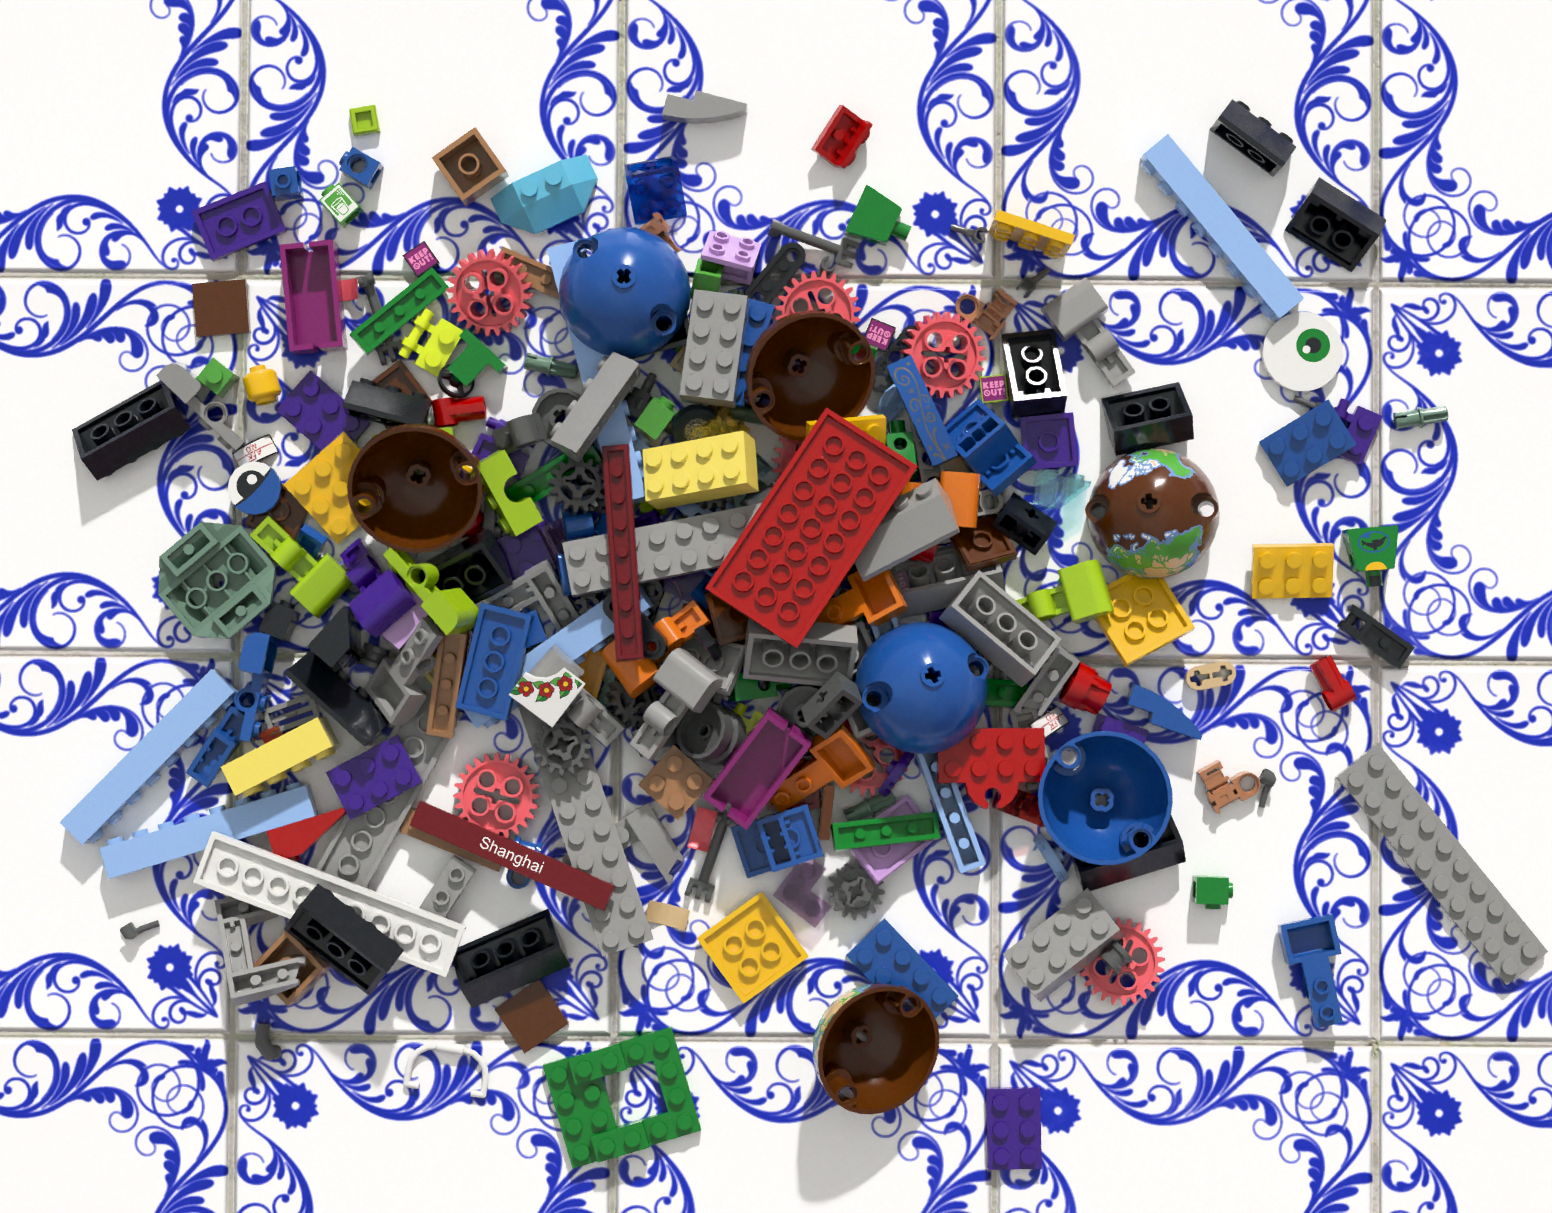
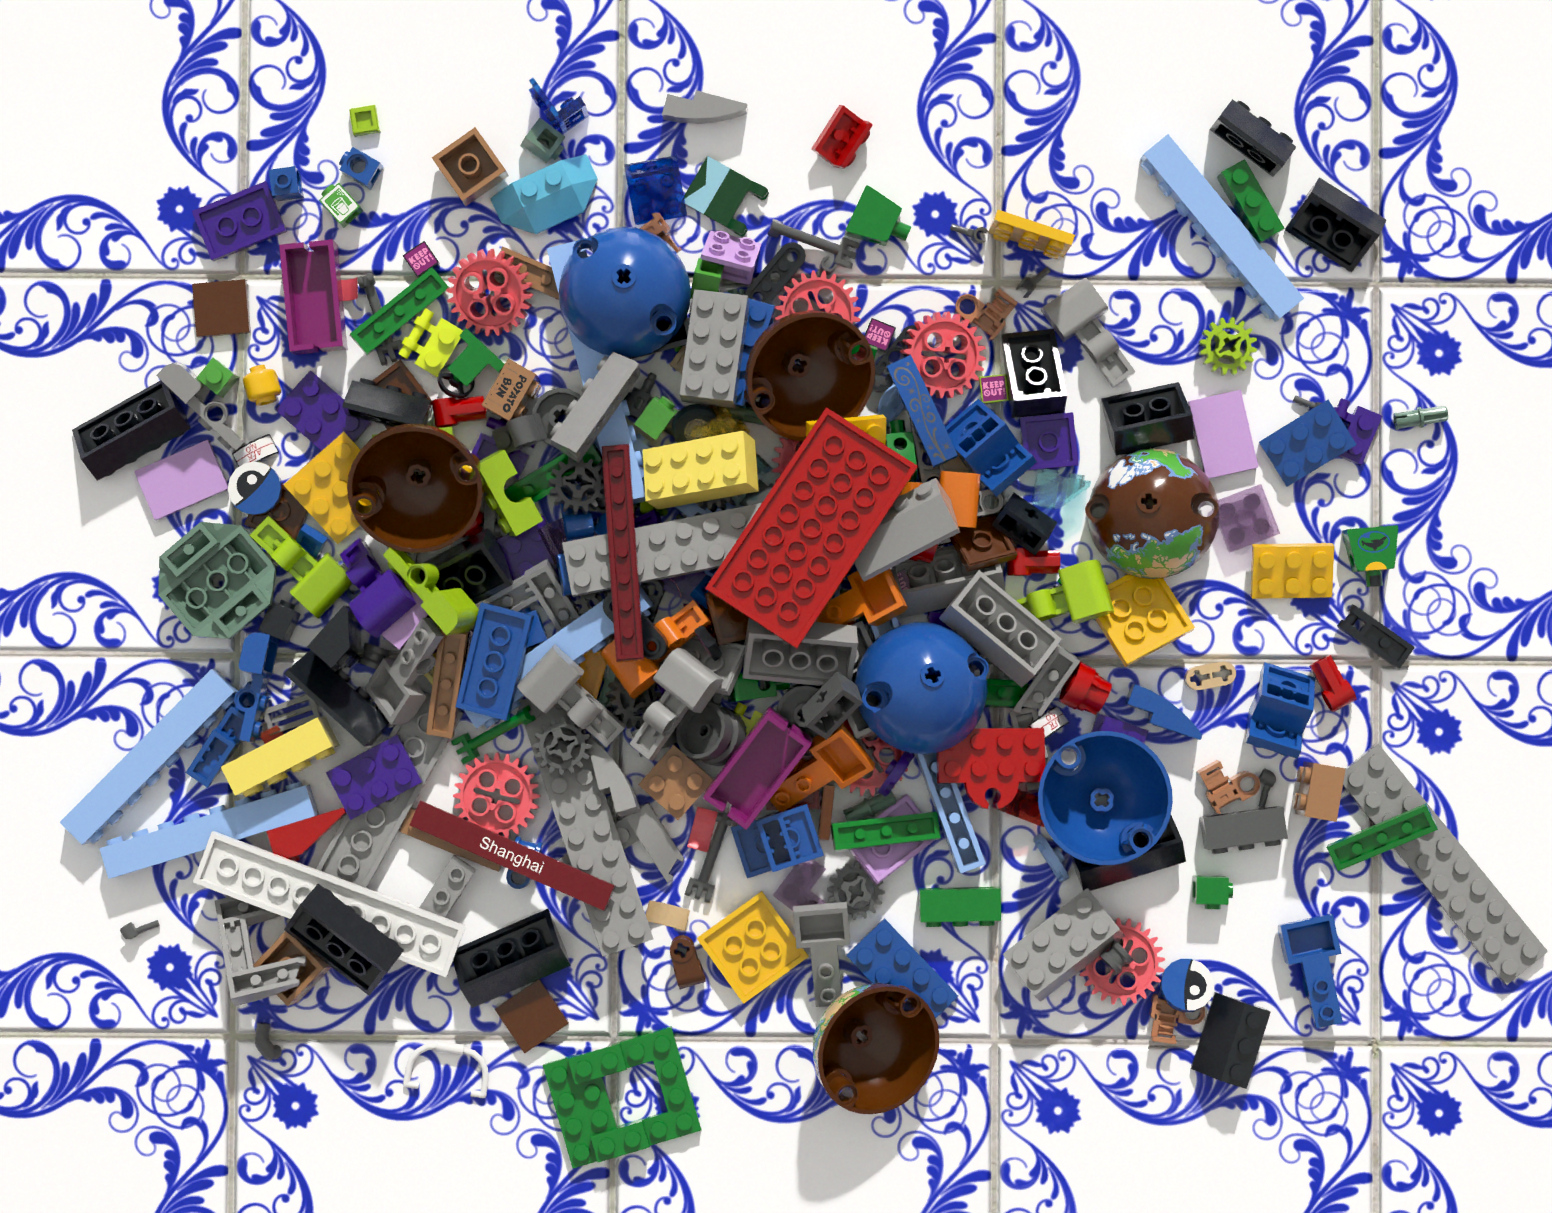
white tile [509,667,586,727] -> none
sand green axle [524,353,578,379] -> none
dark purple plate [986,1087,1042,1170] -> none
white tile [1262,312,1343,392] -> none
none -> lavender tile [134,440,228,521]
none -> green hinge [451,705,536,765]
none -> medium nougat brick [482,358,542,422]
none -> sand green brick [520,118,565,164]
none -> clear blue bracket [528,77,589,134]
none -> light grey slope [587,738,642,817]
none -> reddish brown piece [670,935,706,989]
none -> dark green flag [681,156,769,237]
none -> light grey plate [793,902,850,1007]
none -> green brick [918,886,1001,927]
none -> red piece [1007,548,1060,576]
none -> nougat piece [1149,994,1205,1044]
none -> tile [1160,959,1214,1012]
none -> lavender tile [1188,390,1258,479]
none -> black slope [1191,992,1271,1089]
none -> lime gear [1198,317,1257,376]
none -> dark grey brick [1199,806,1288,854]
none -> clear purple plate [1212,484,1280,553]
none -> green brick [1217,159,1285,244]
none -> blue bracket [1246,662,1315,759]
none -> medium nougat brick [1292,761,1346,822]
none -> green plate [1326,803,1438,871]

